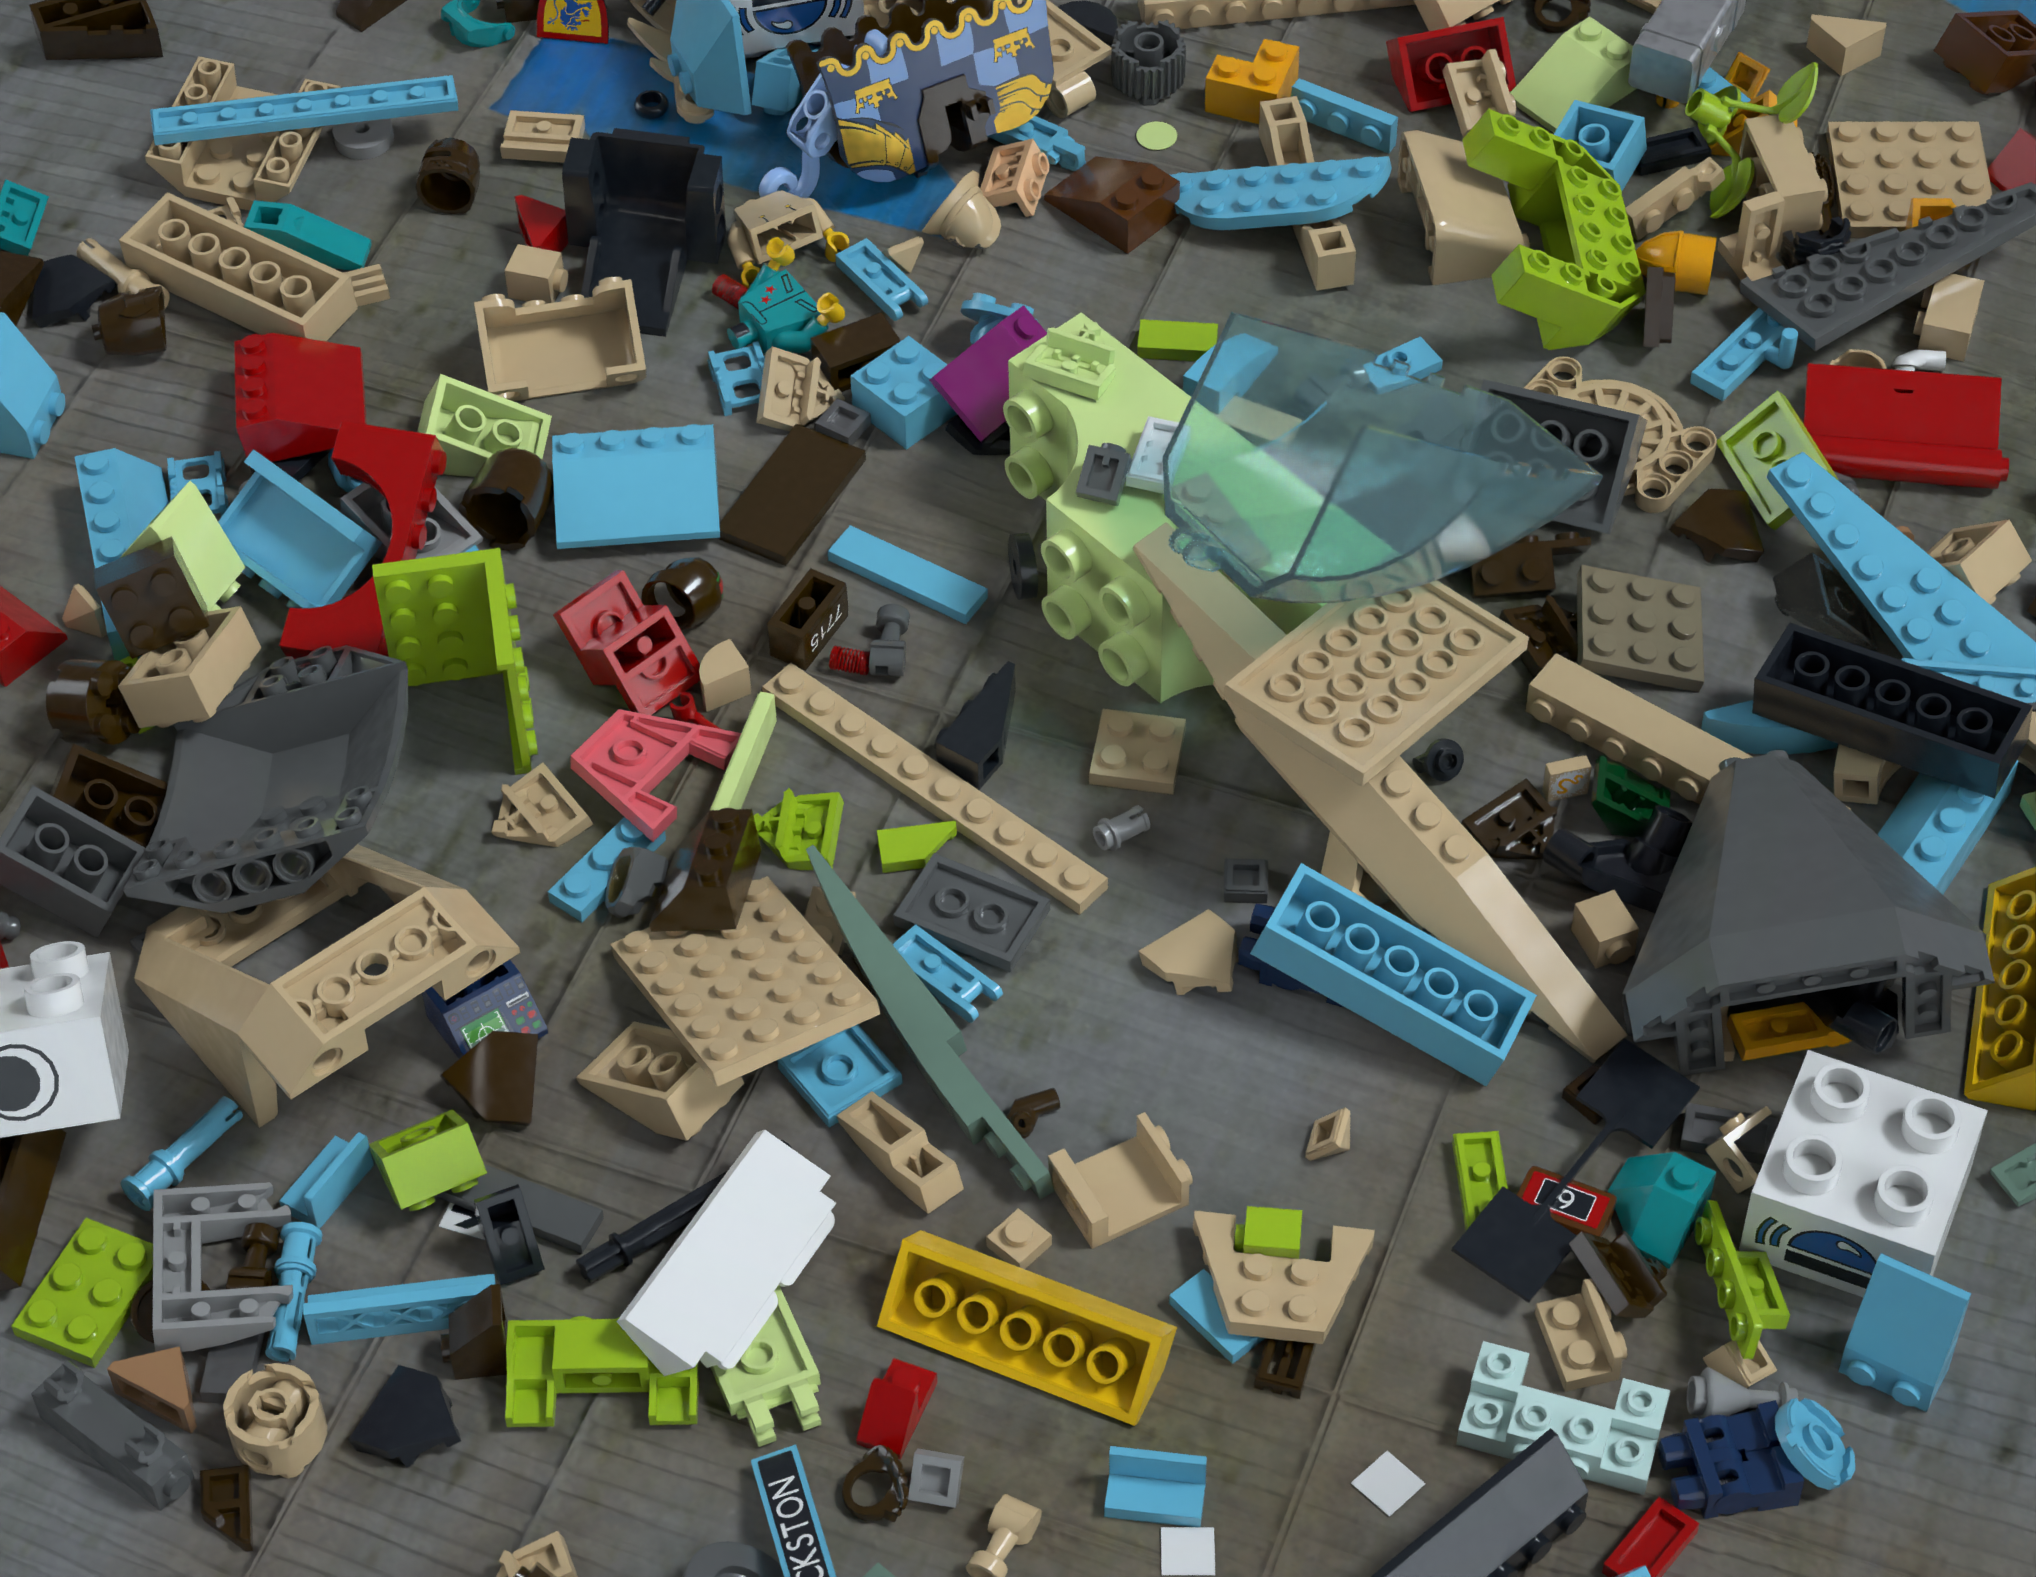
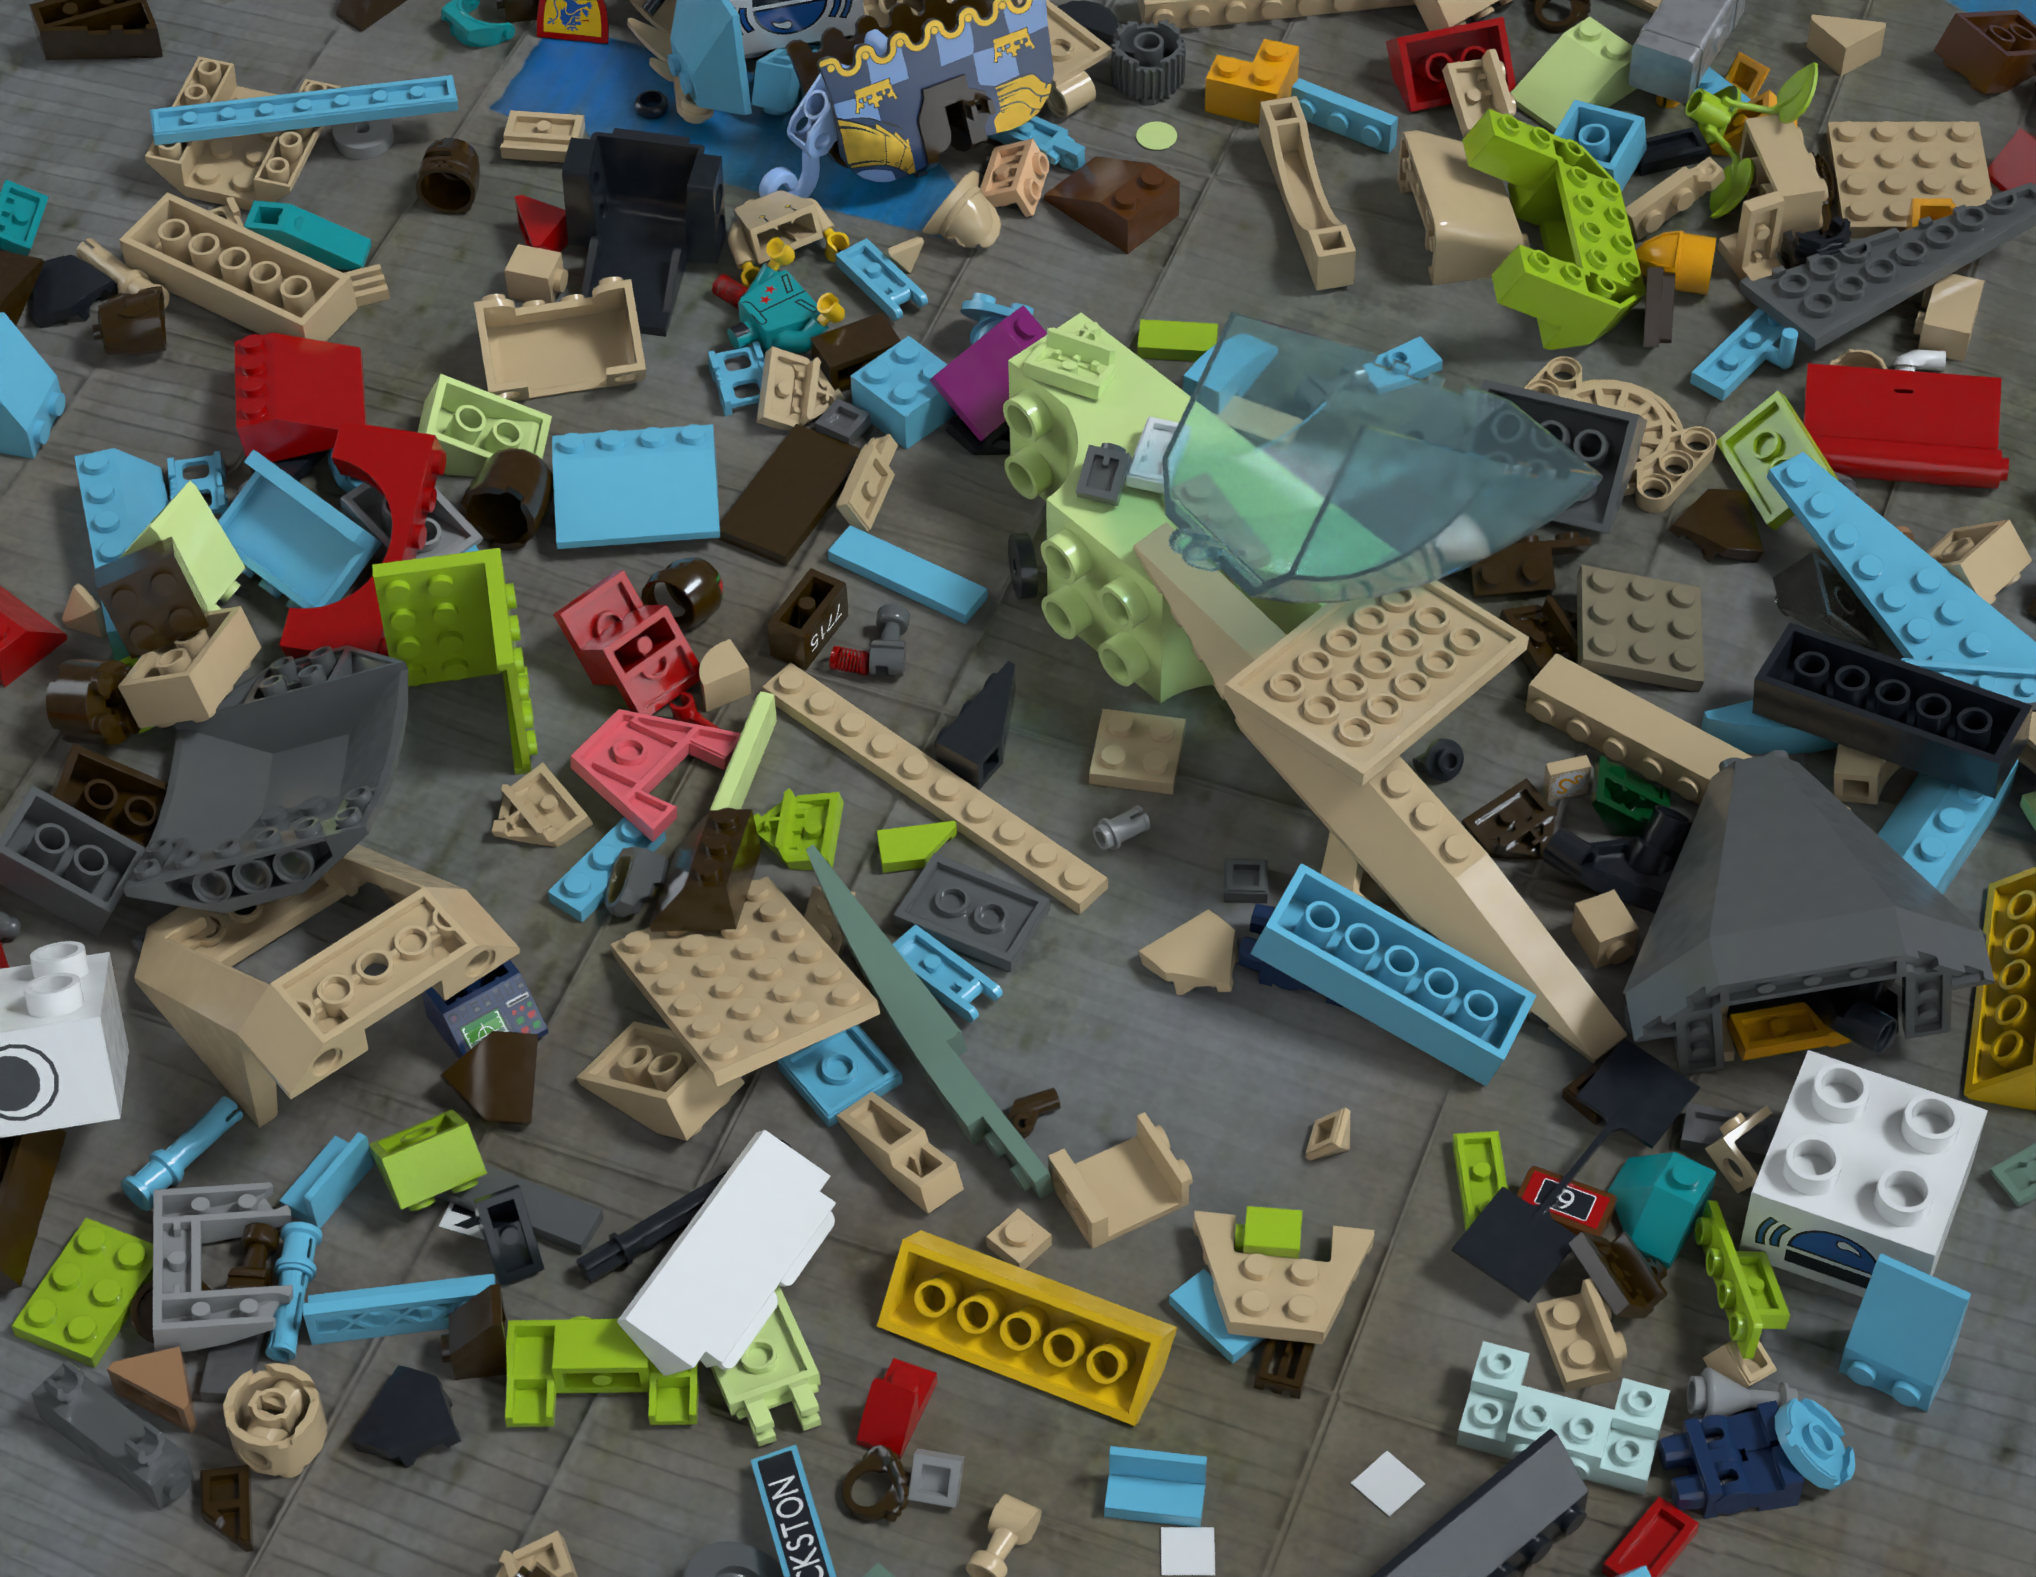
medium azure plate [1170,156,1392,230] -> none
none -> tan hinge [836,434,898,532]

